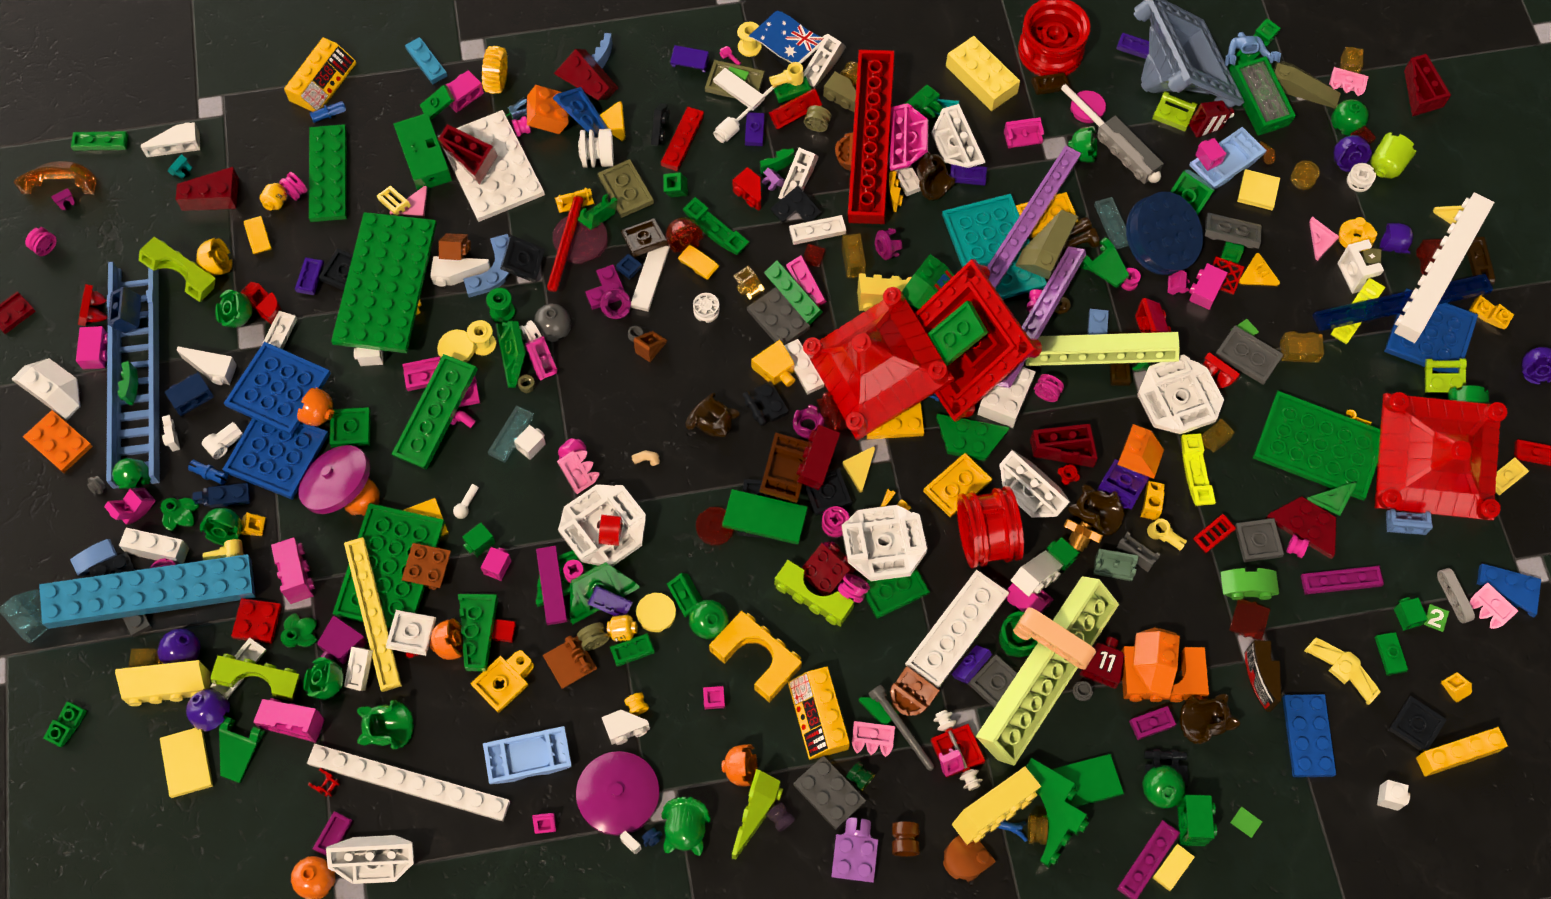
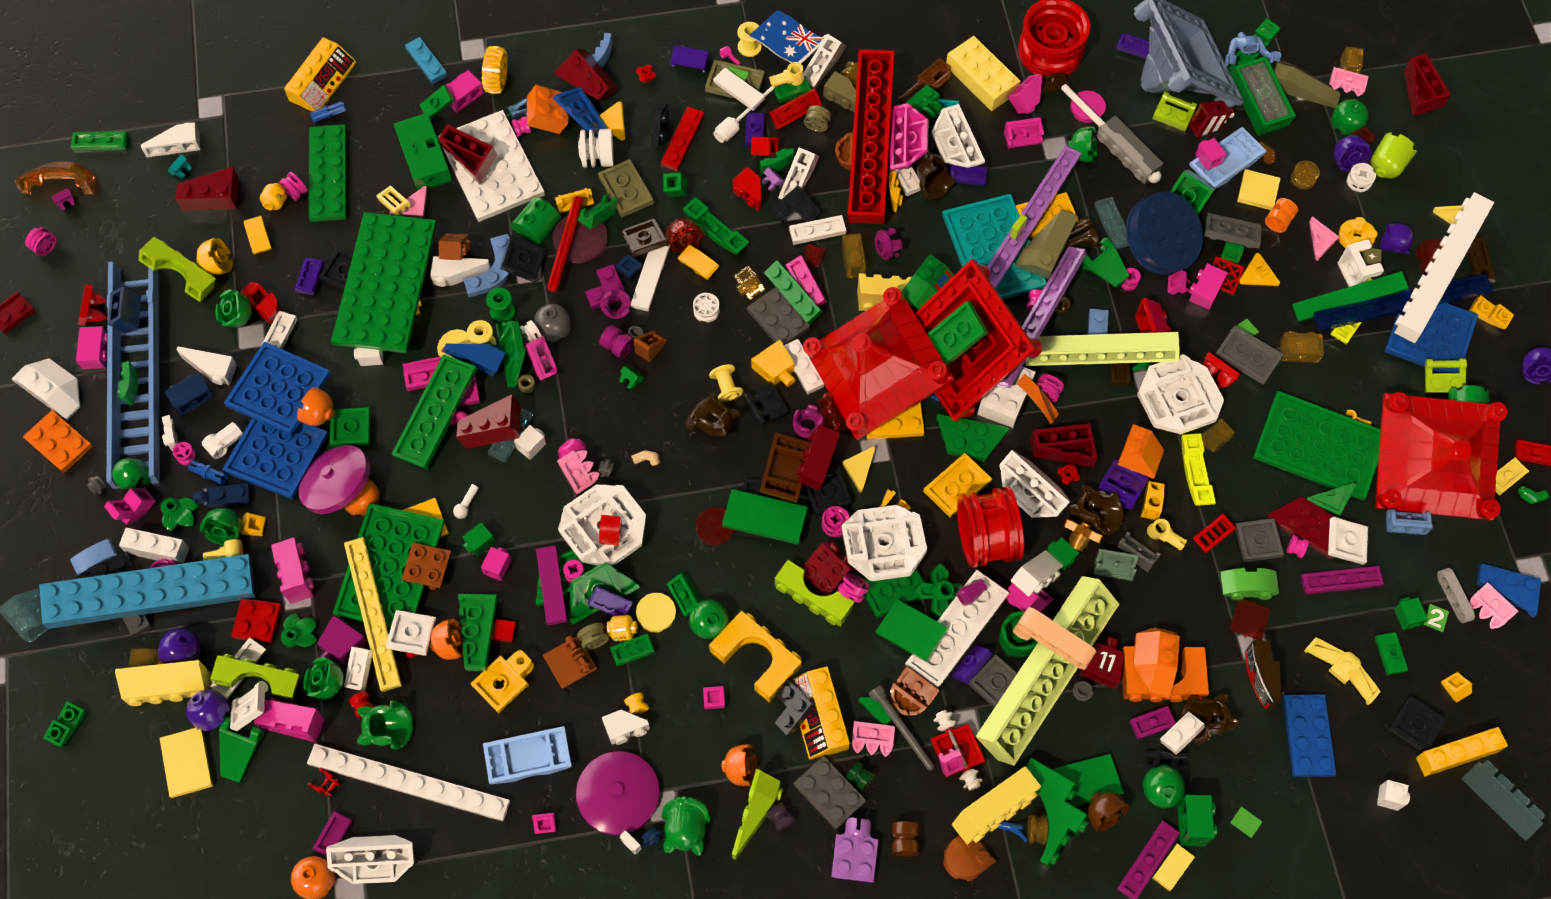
none -> dark pink wheel [173,442,196,465]
none -> white plate [230,681,268,731]
none -> red wheel [349,691,375,719]
none -> blue slope [441,343,505,376]
none -> dark red wedge [456,394,521,449]
none -> green brick [510,197,562,246]
none -> dark grey plate [598,459,614,478]
none -> magenta wheel [599,325,634,359]
none -> green tile [619,366,645,389]
none -> red plate [636,65,656,83]
none -> light yellow hose [709,364,743,402]
none -> red brick [751,137,779,156]
none -> plate [775,679,816,737]
none -> green tile [876,599,948,663]
none -> reddish brown piece [898,58,951,103]
none -> green plant [913,564,963,619]
none -> magenta cone [956,580,987,606]
none -> dark pink slope [1008,74,1042,114]
none -> lime tile [1010,215,1027,240]
none -> orange sticker [1017,374,1059,424]
none -> reddish brown cylinder [1087,792,1130,832]
none -> white plate [1160,712,1205,755]
none -> orange wheel [1265,198,1298,233]
none -> green tile [1292,271,1408,322]
none -> white plate [1328,517,1368,565]
none -> clear light blue windscreen [1461,760,1545,841]
none -> green arm [1518,486,1549,504]

